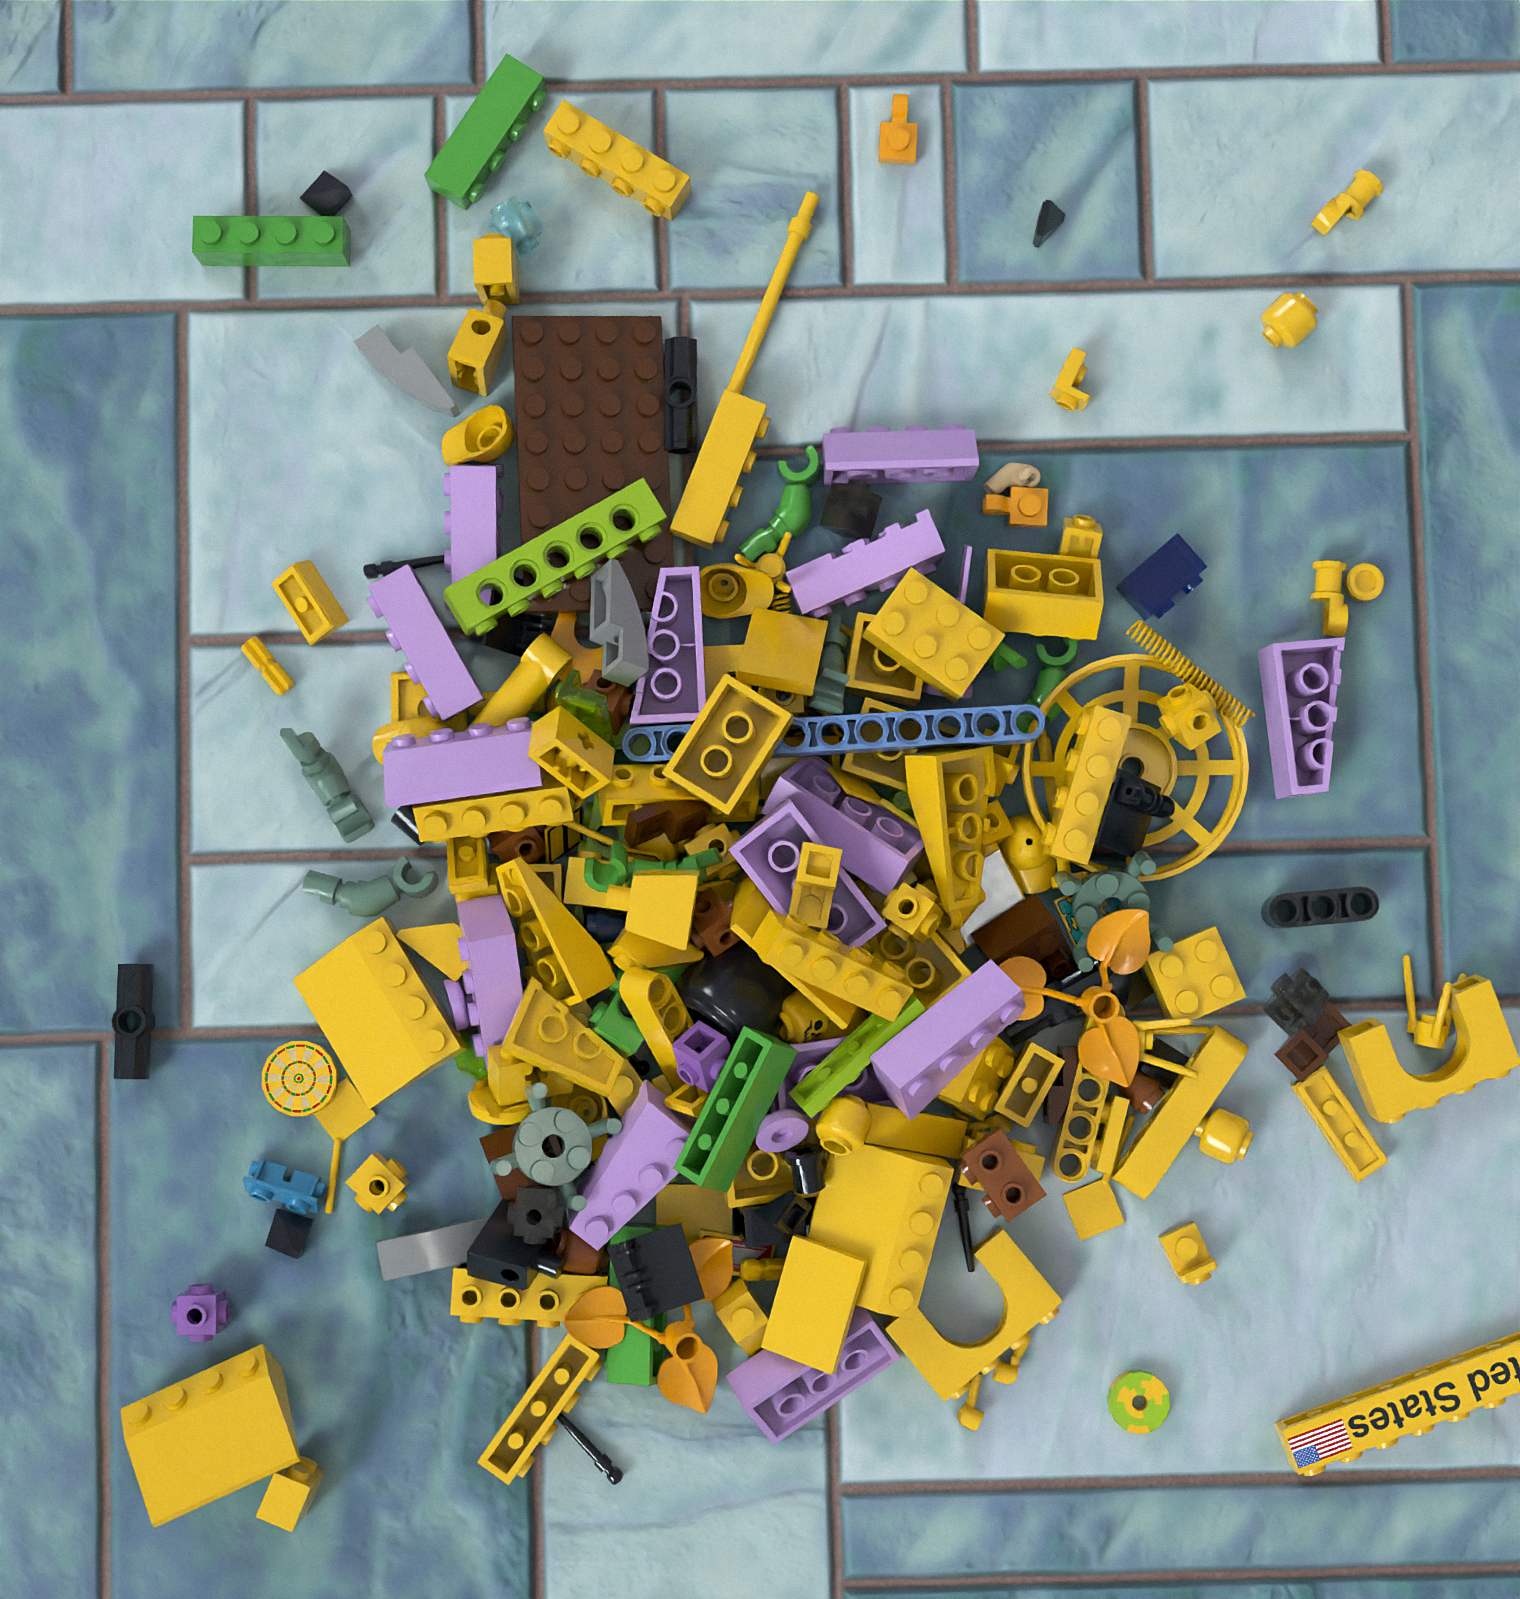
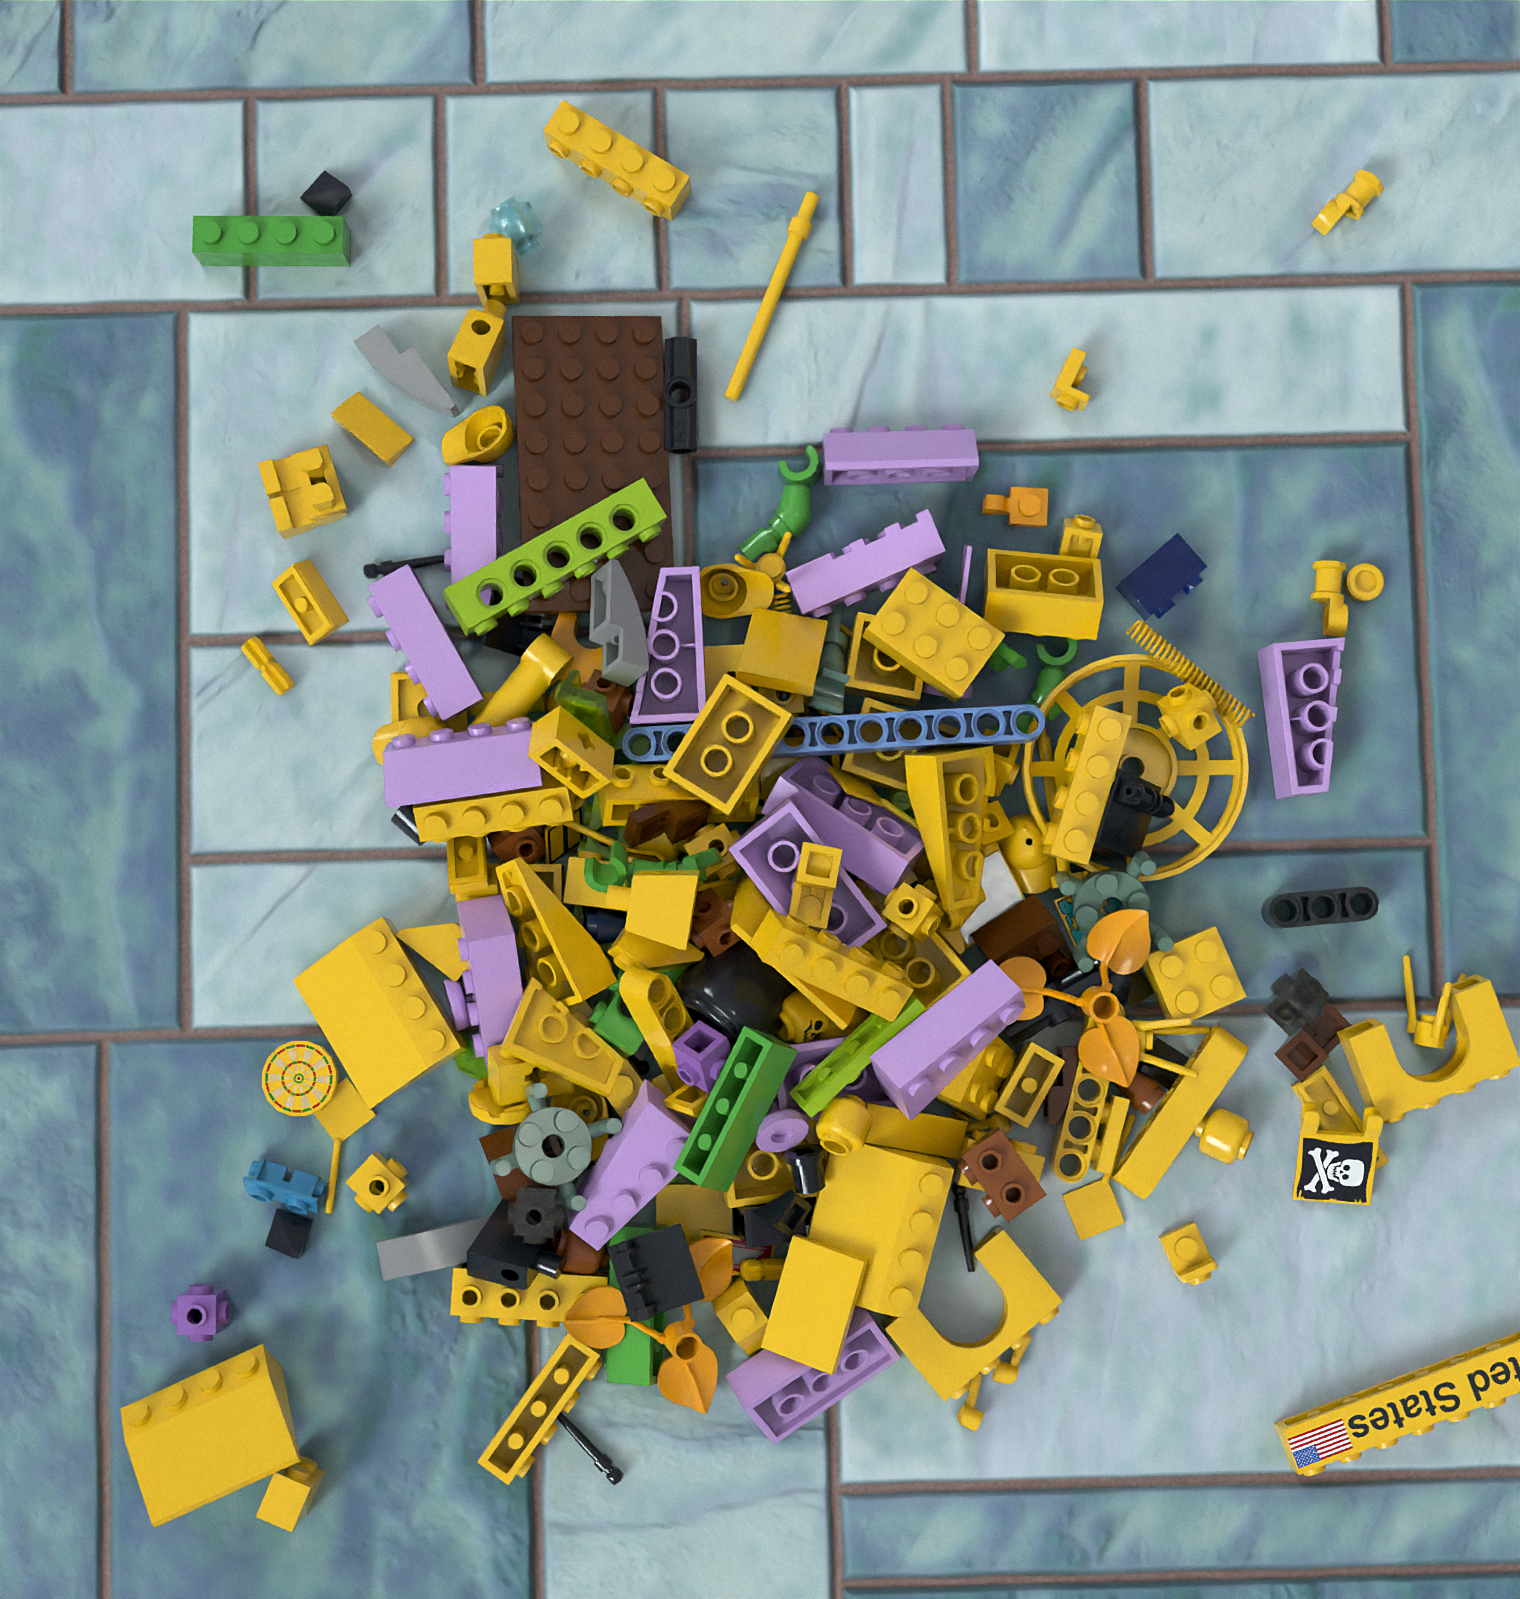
black piece [111,964,156,1079] -> none
sand green piece [280,728,375,843] -> none
sand green piece [302,855,438,917] -> none
bright green brick [424,53,548,211] -> none
yellow brick [670,389,771,551] -> none
clear smoke brick [819,479,883,539] -> none
light orange plate [878,94,918,164] -> none
tan arm [983,463,1041,495] -> none
black slope [1032,199,1065,248] -> none
lime piece [1107,1369,1170,1434] -> none
yellow head [1261,292,1318,348] -> none
none -> yellow hips [257,444,347,539]
none -> yellow slope [331,391,415,468]
none -> flag [1292,1102,1383,1205]

